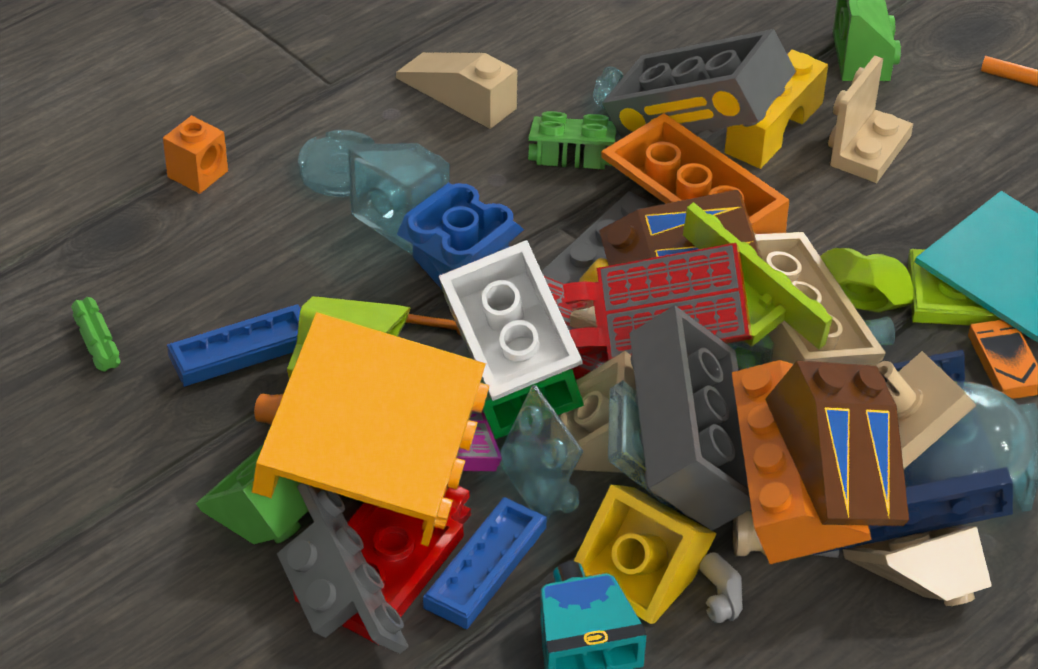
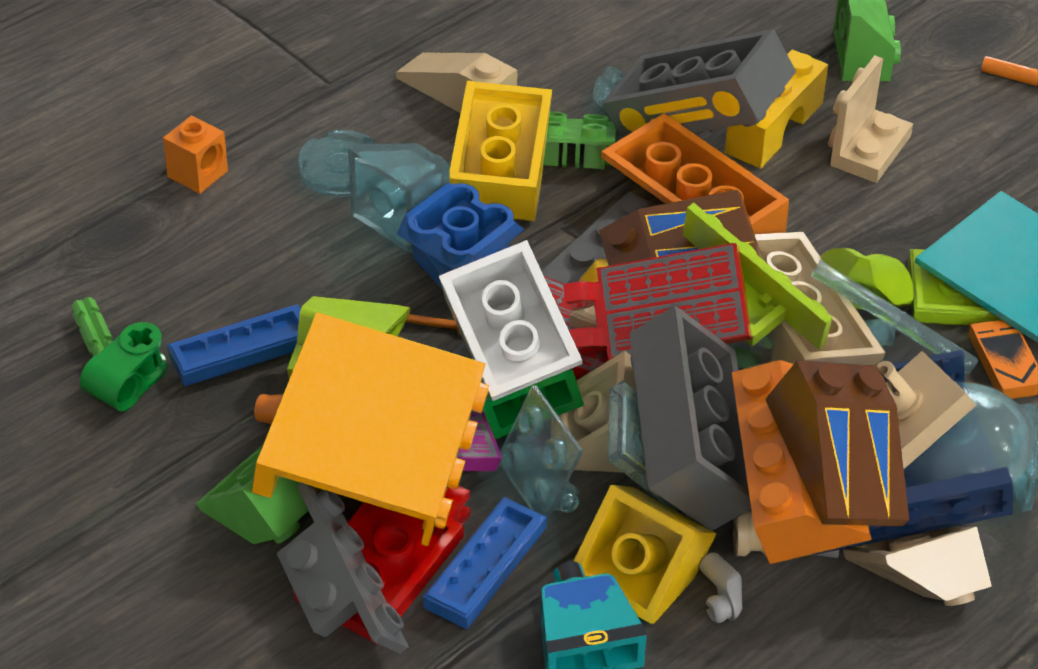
none -> green piece [80,322,168,412]
none -> yellow slope [448,81,552,221]
none -> clear light blue bar [810,260,978,374]

